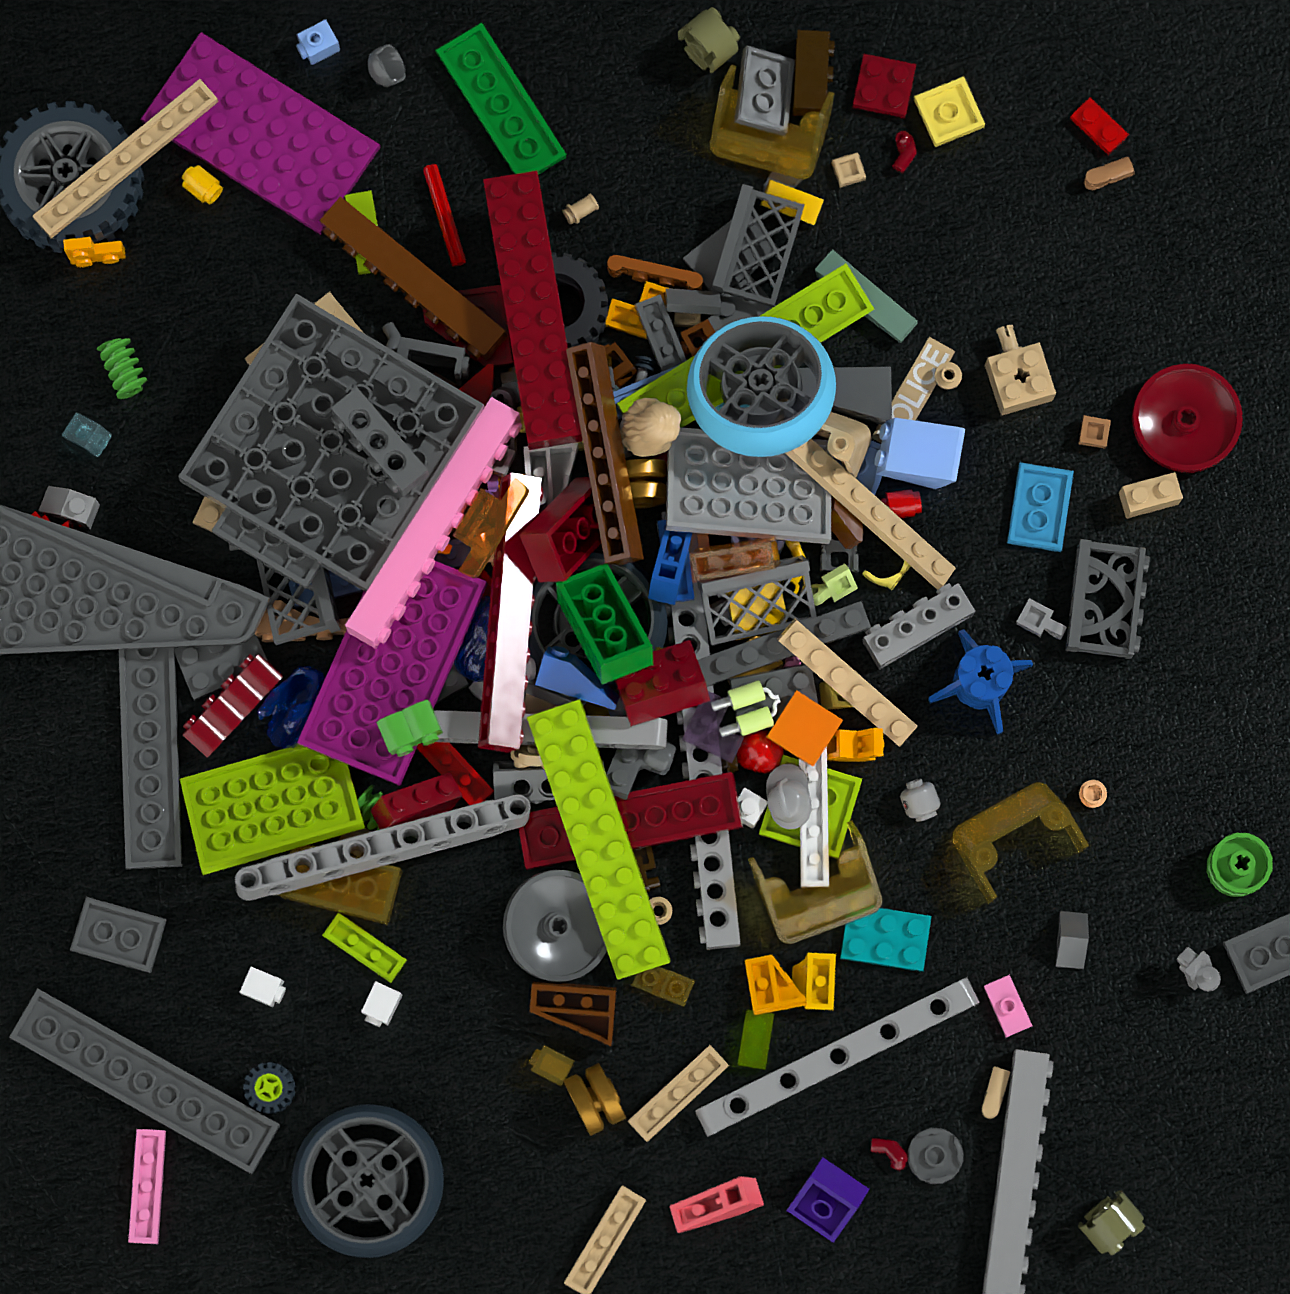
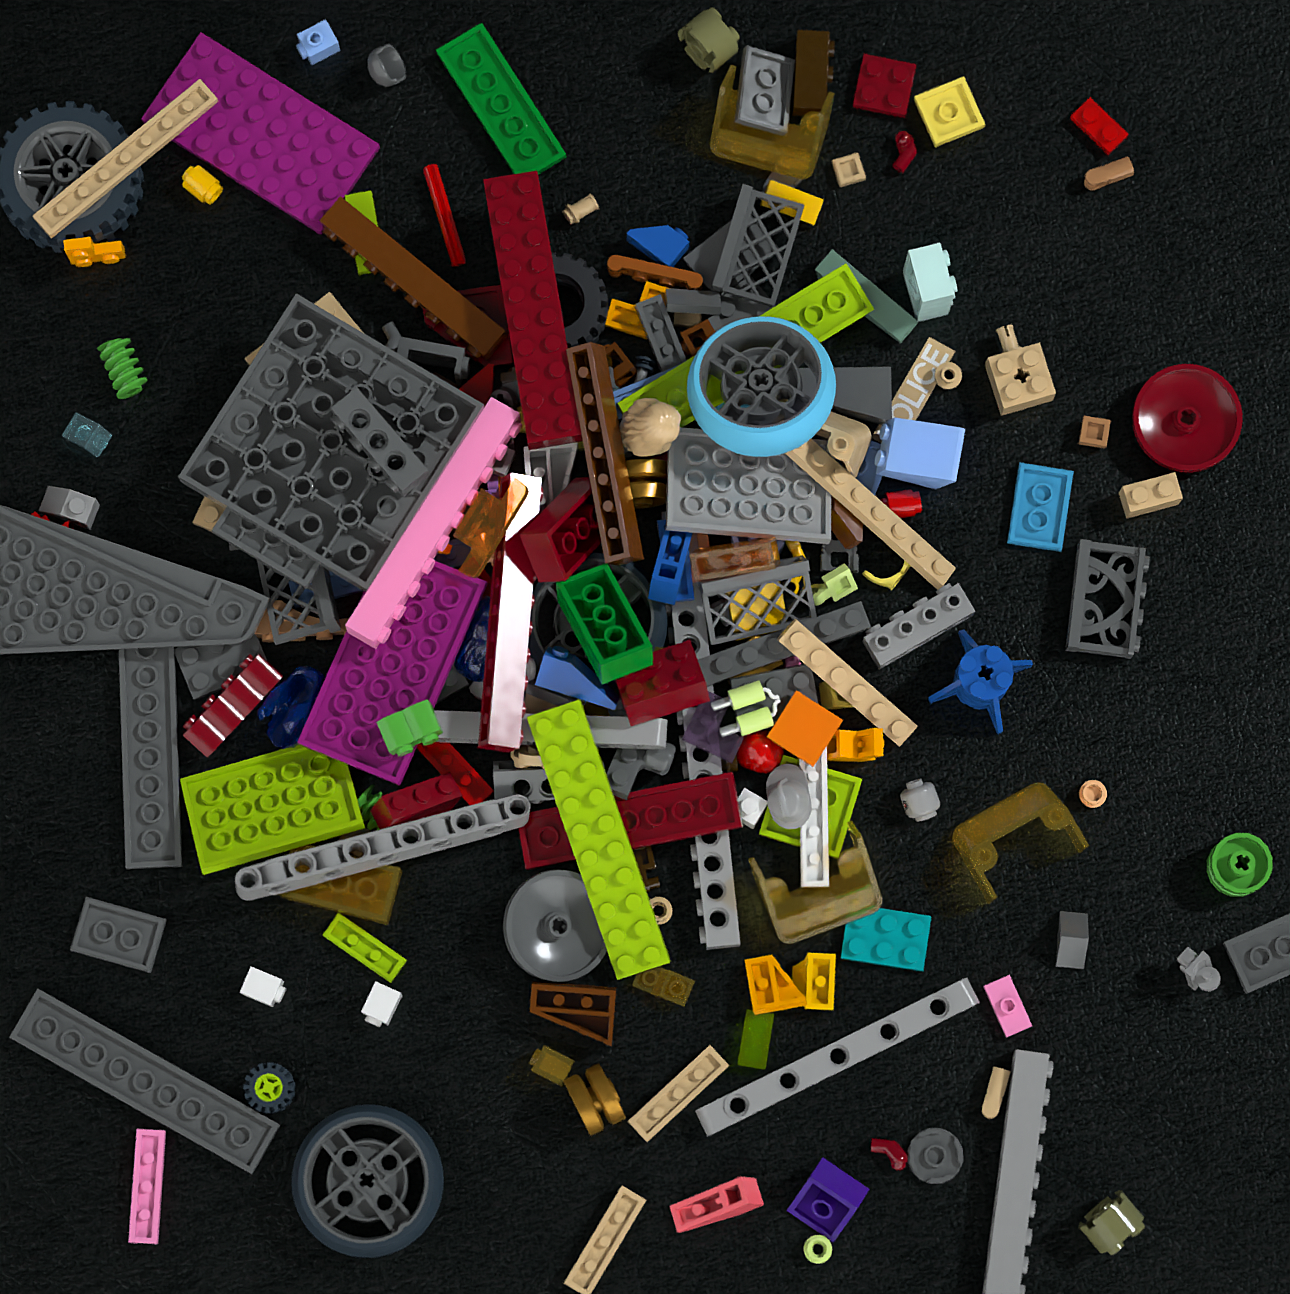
light grey plate [1016,598,1067,640] -> none
none -> blue slope [627,225,689,267]
none -> yellowish green plate [804,1235,832,1263]
none -> light aqua brick [903,243,957,322]

